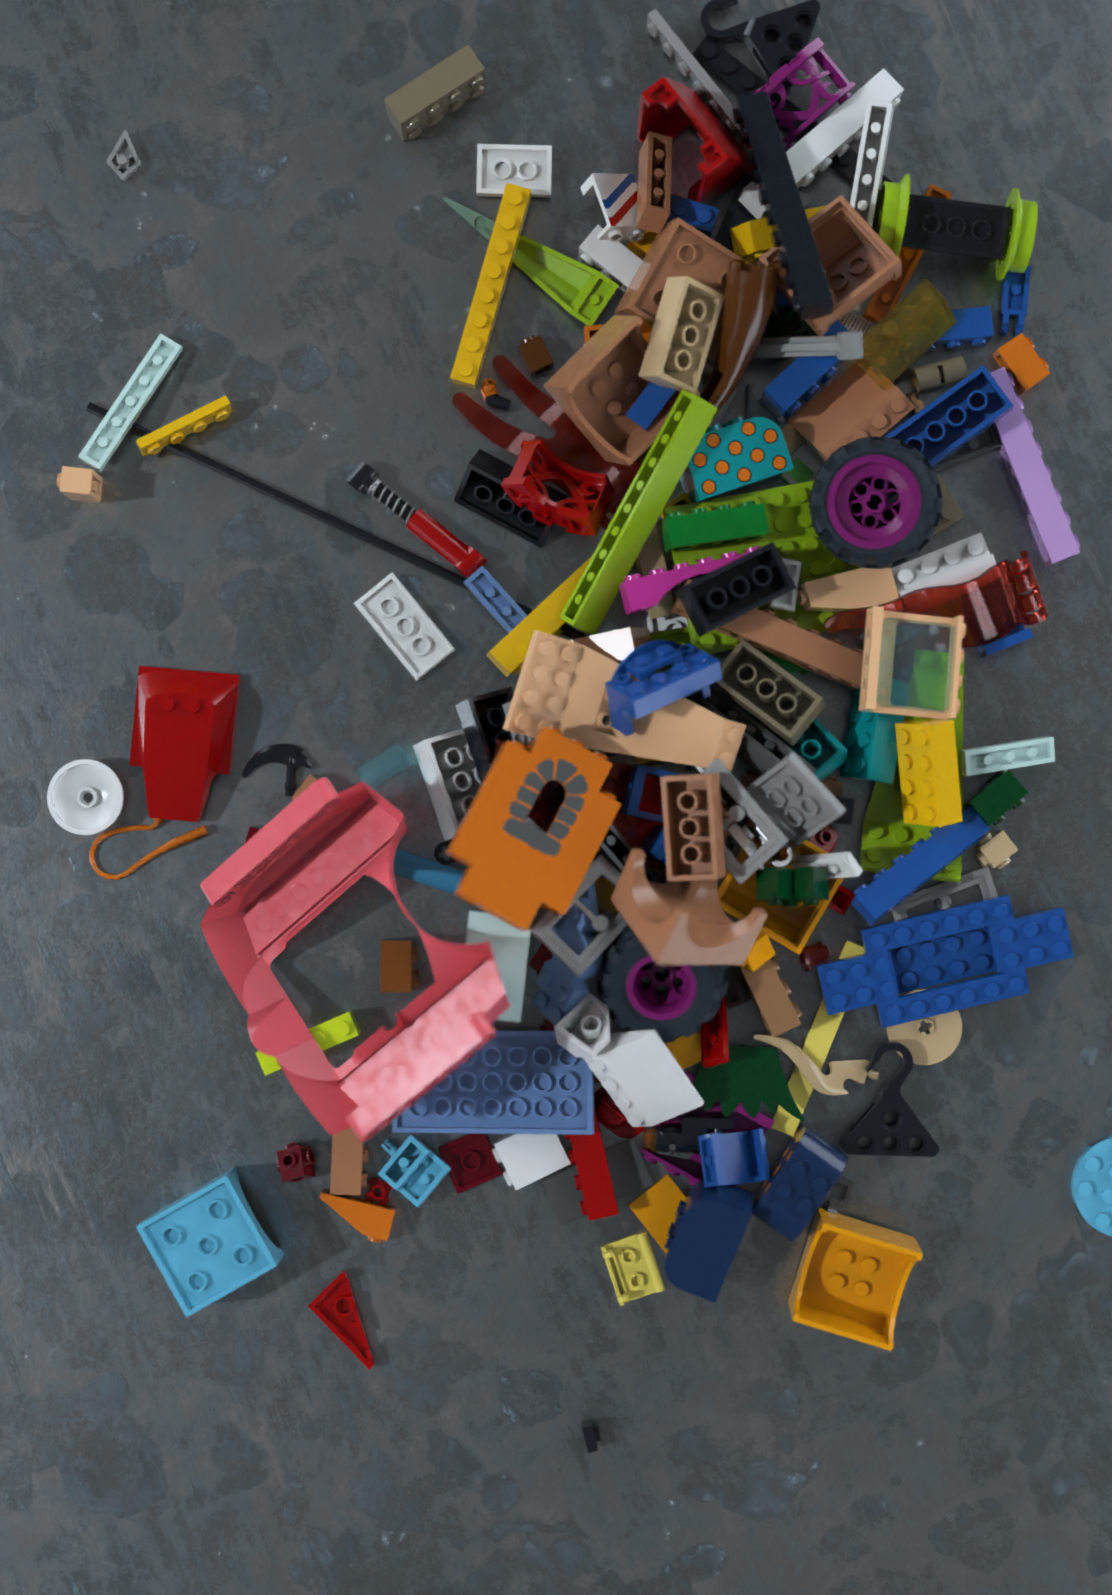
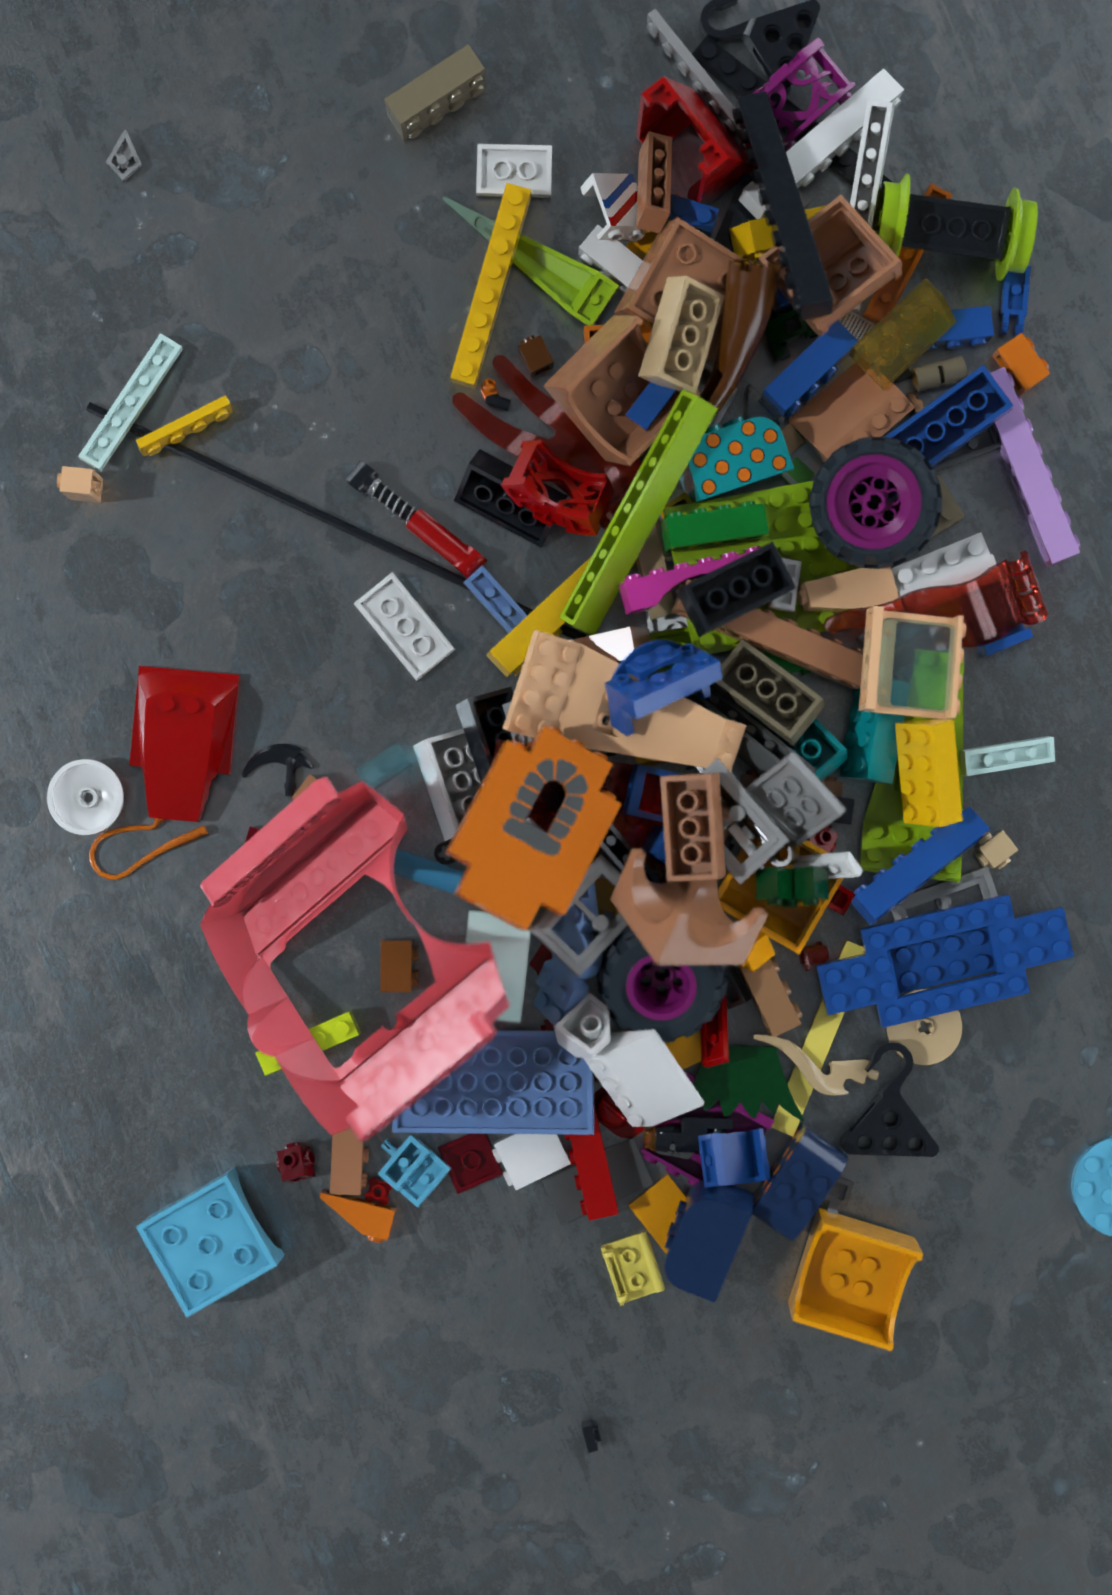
red wing [308,1270,375,1370] -> none
light grey piece [753,331,864,360] -> none
dark green brick [965,769,1029,826] -> none

